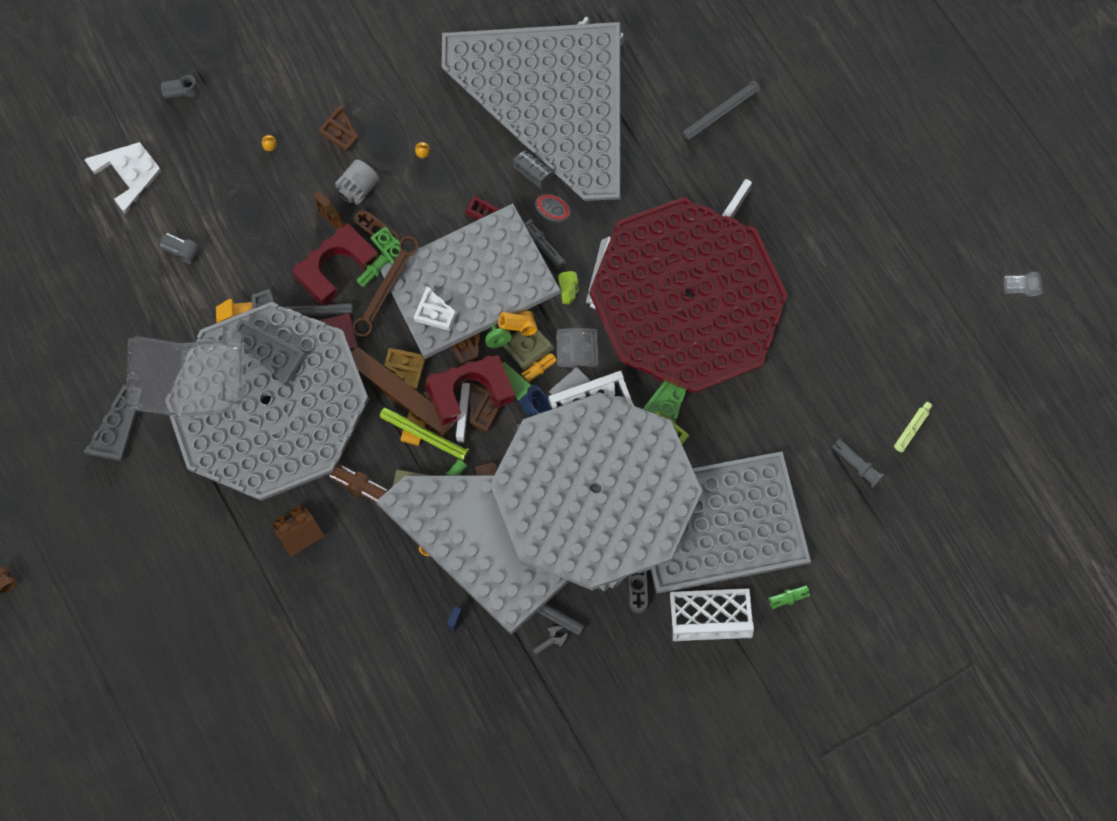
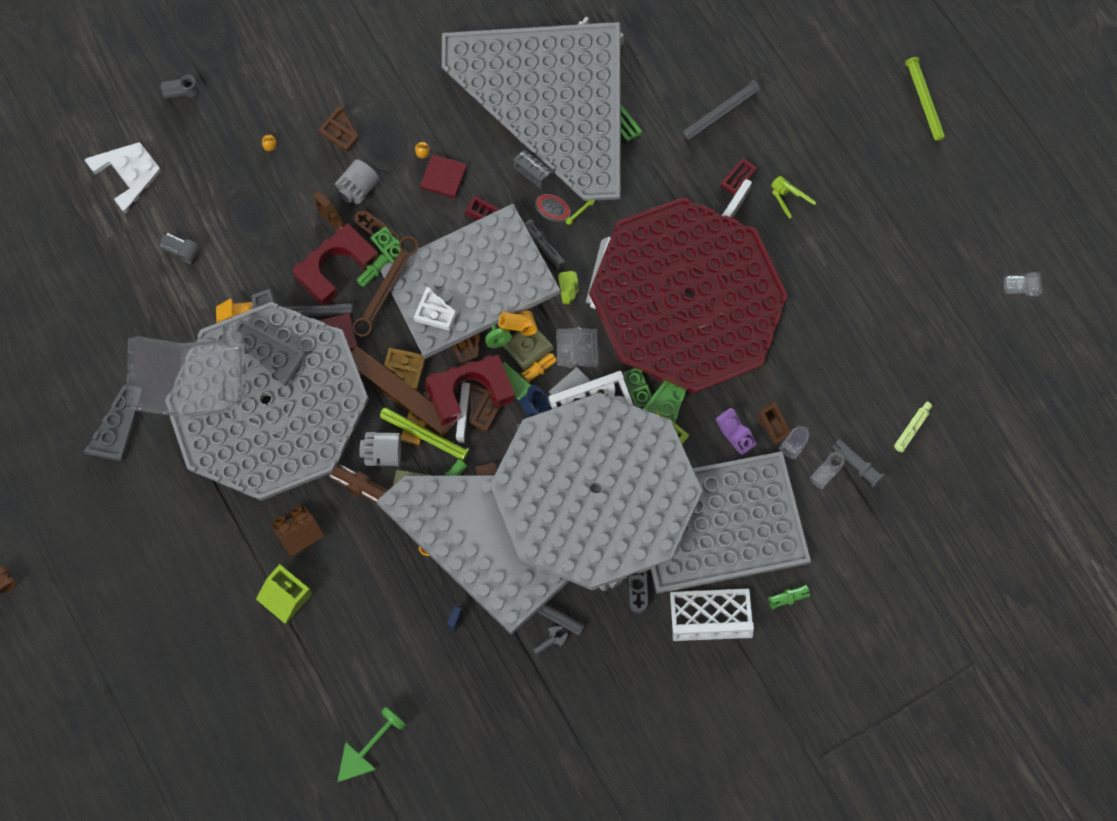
none -> lime slope [256,564,312,624]
none -> bright green piece [338,706,406,782]
none -> light grey gear [360,432,401,466]
none -> dark red tile [420,154,467,198]
none -> lime hinge [566,200,595,225]
none -> bright green tile [621,105,642,143]
none -> bright green slope [622,368,652,408]
none -> medium lavender slope [716,408,757,455]
none -> dark red tile [720,158,757,196]
none -> reddish brown slope [758,401,791,444]
none -> lime plant [771,176,816,219]
none -> rock [779,426,809,459]
none -> clear piece [809,452,845,490]
none -> lime axle [905,57,945,141]

